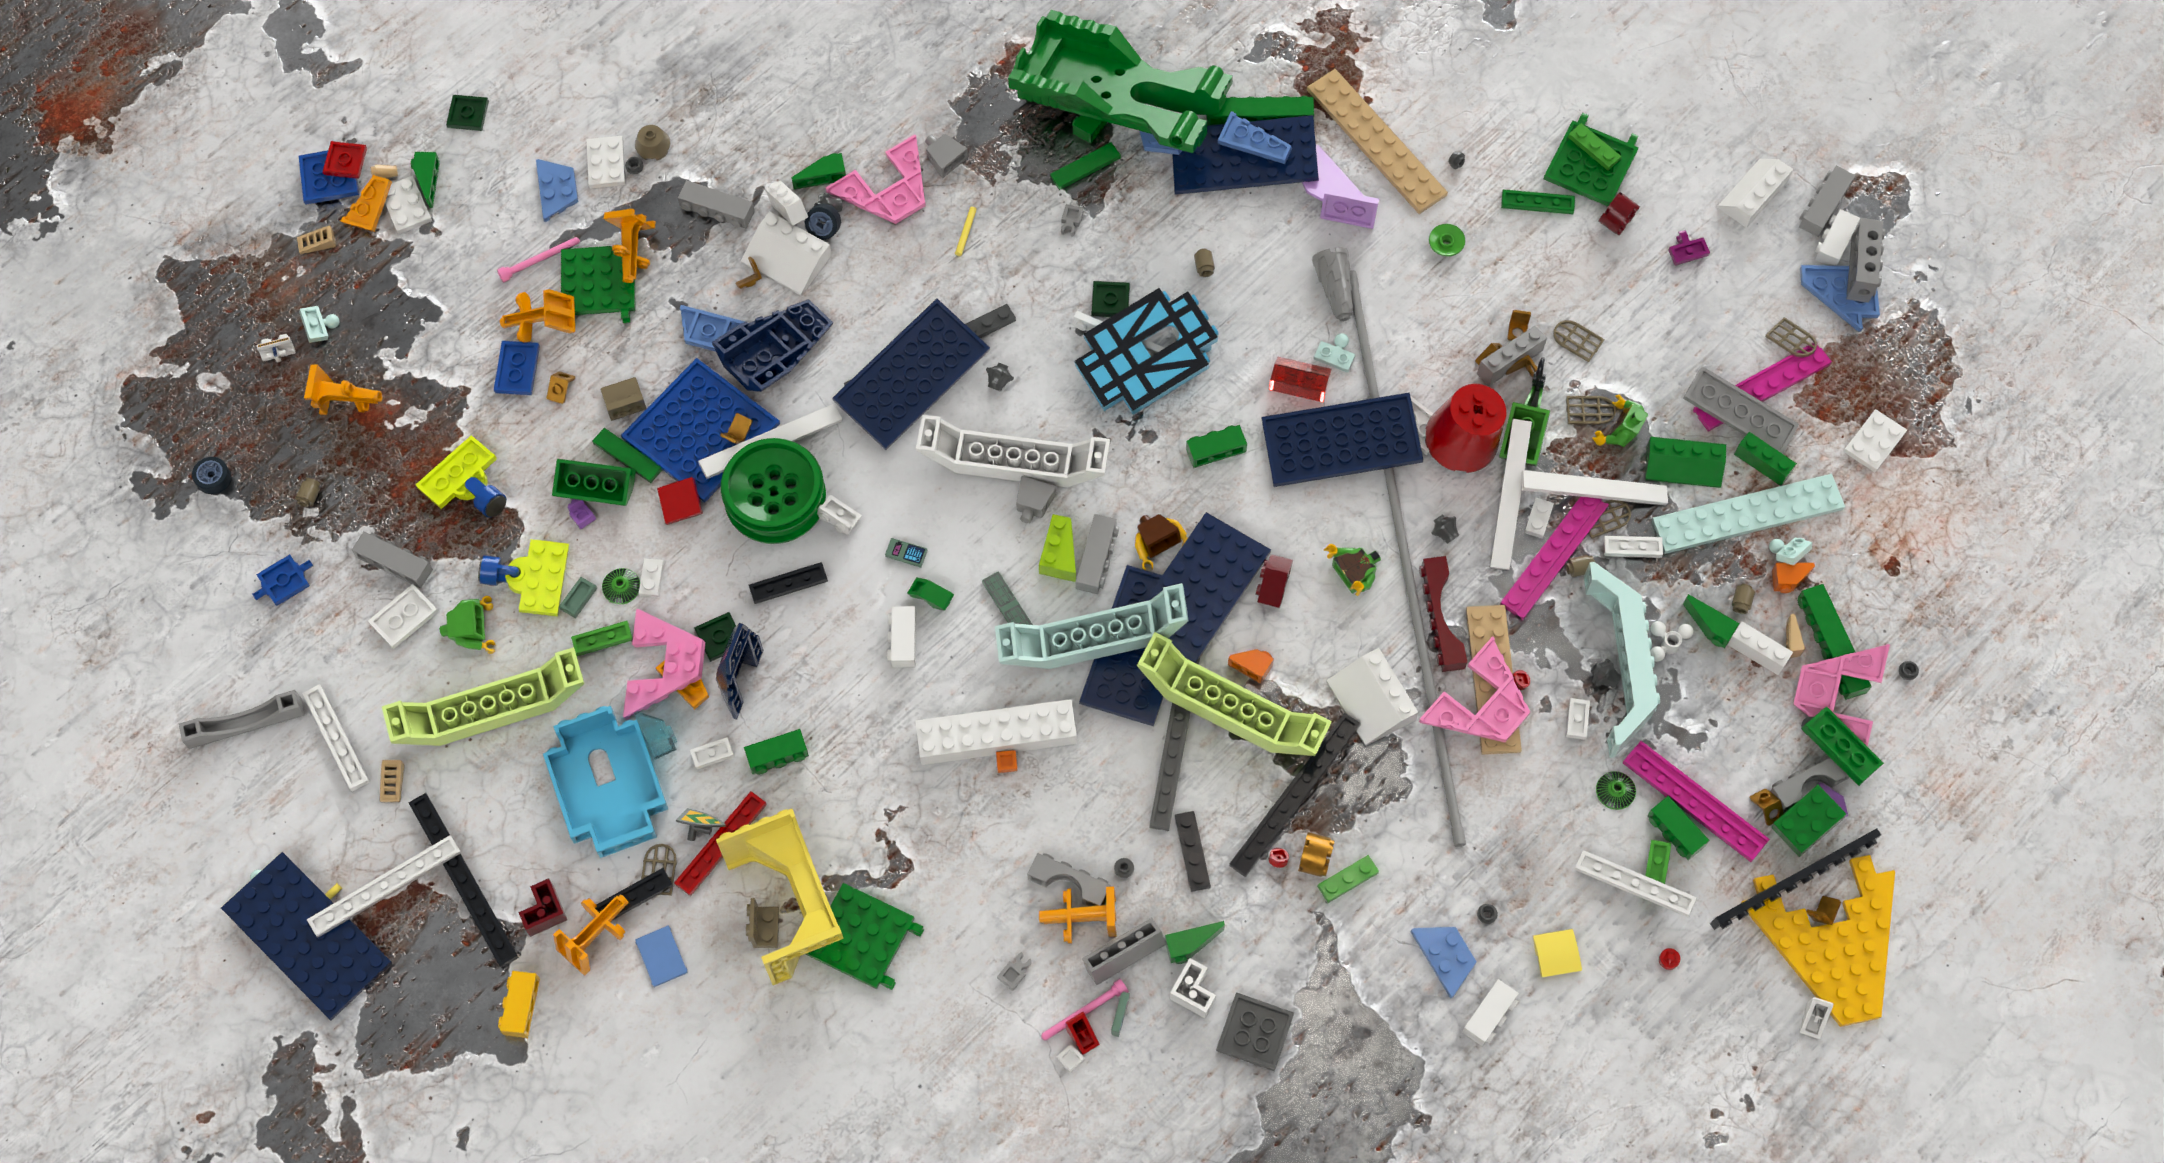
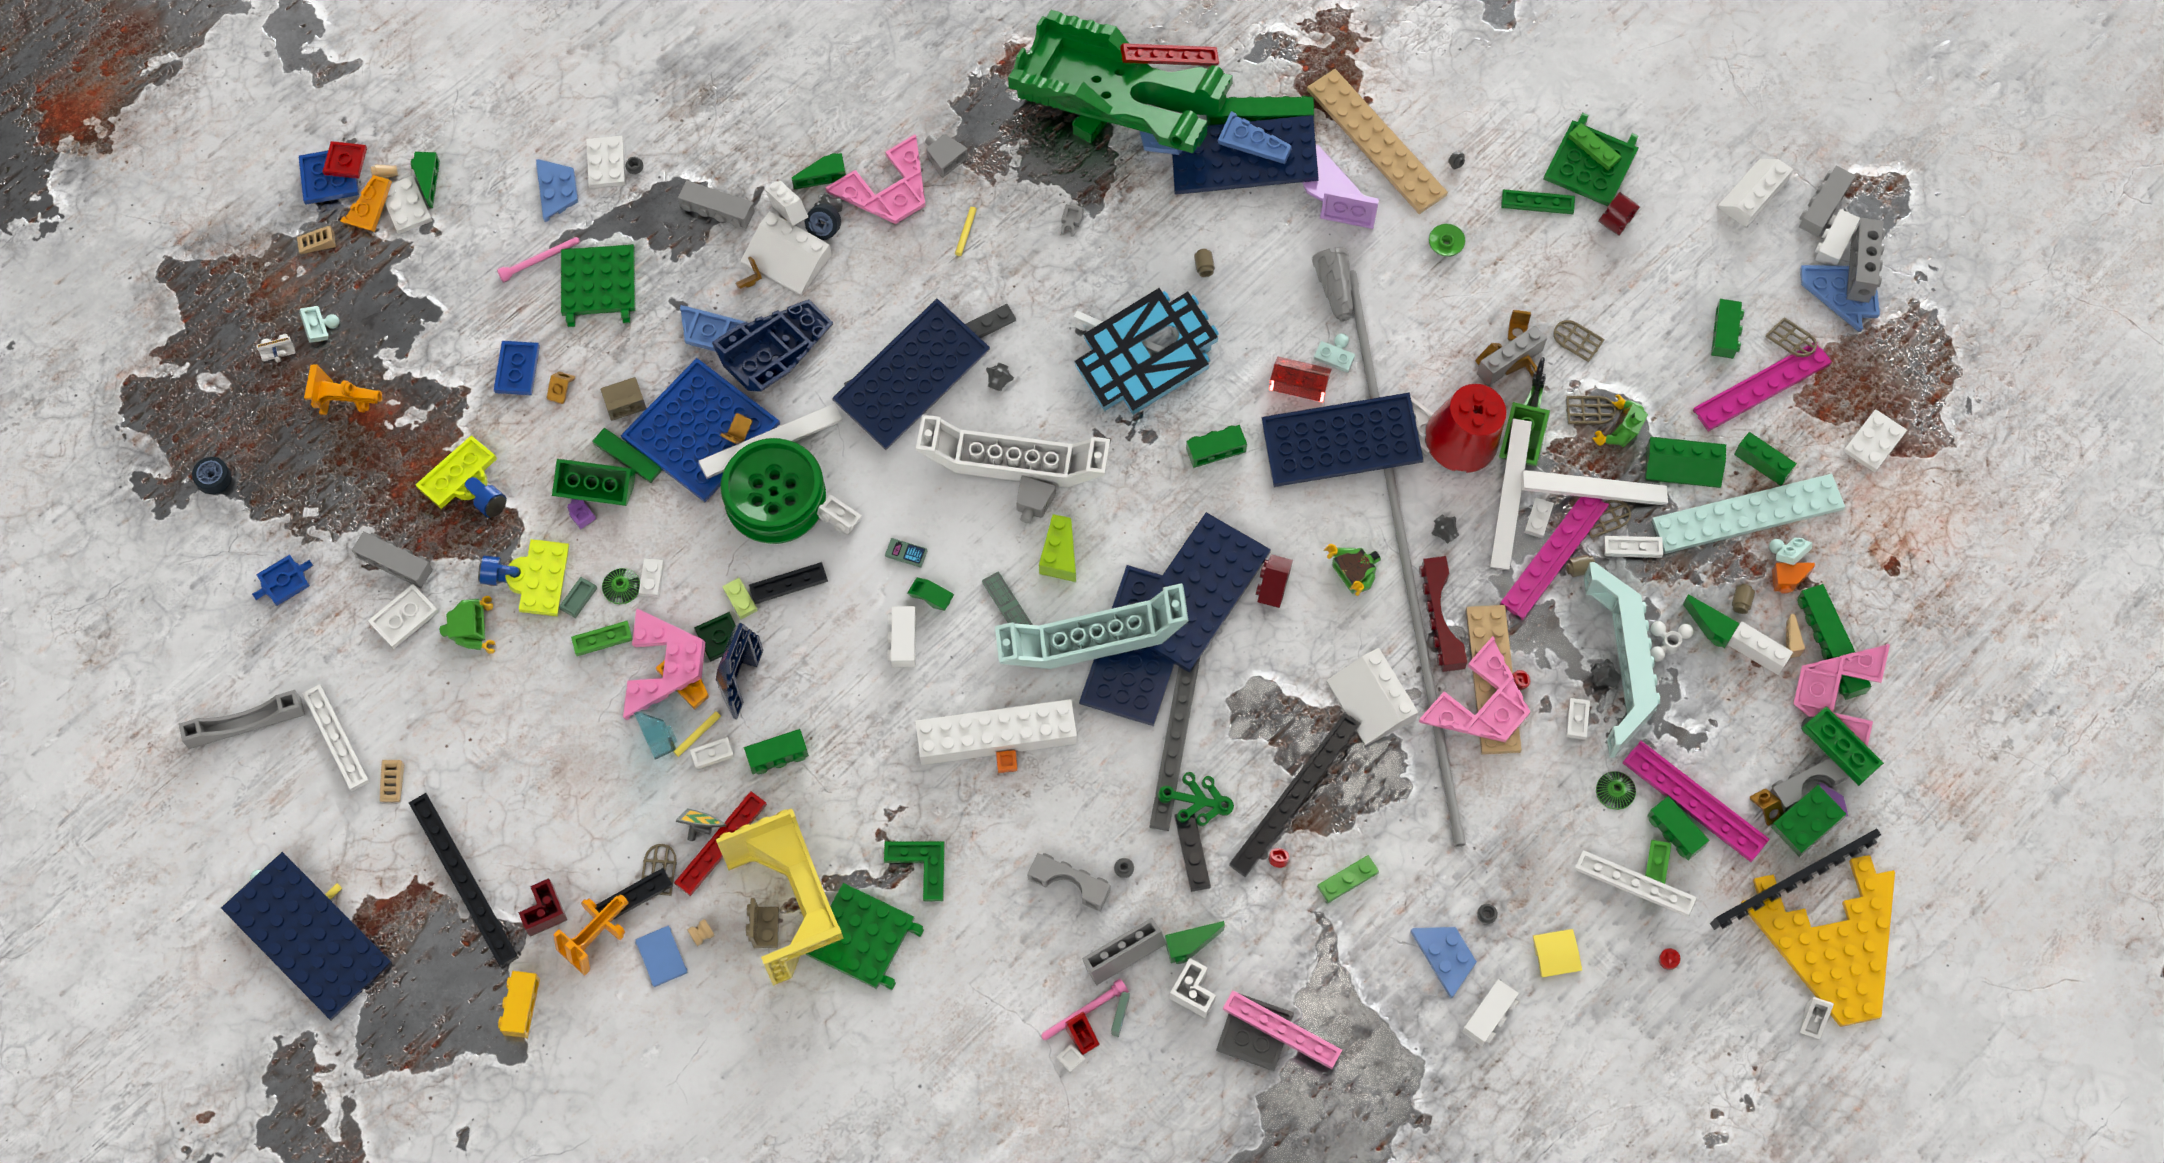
dark tan brick [295,478,320,507] -> none
white tile [307,835,461,938] -> none
yellowish green slope [382,647,584,746] -> none
dark green tile [446,95,489,131] -> none
light orange piece [500,289,575,343] -> none
medium azure panel [543,706,668,858] -> none
light orange piece [603,209,656,283] -> none
dark tan cone [635,125,670,161] -> none
red tile [657,477,703,525] -> none
light grey plate [997,952,1032,990] -> none
light orange piece [1039,886,1117,944] -> none
green tile [1050,142,1121,190] -> none
light grey brick [1075,514,1119,594] -> none
dark green tile [1091,281,1130,317] -> none
reddish brown torso [1135,514,1188,570] -> none
yellowish green slope [1137,632,1332,756] -> none
orange slope [1228,649,1274,684] -> none
pearl gold brick [1298,832,1334,877] -> none
magenta plate [1668,230,1710,266] -> none
light grey plate [1683,366,1799,454] -> none
pearl gold bracket [1806,896,1841,925] -> none
dark grey plate [1898,661,1919,680] -> none
none -> light yellow bar [673,711,721,757]
none -> tan wheel [687,919,715,947]
none -> yellowish green plate [722,578,758,619]
none -> green plate [884,841,945,901]
none -> plate [1120,43,1219,66]
none -> green plant [1157,772,1234,827]
none -> bright pink plate [1223,991,1342,1069]
none -> green brick [1711,299,1744,359]

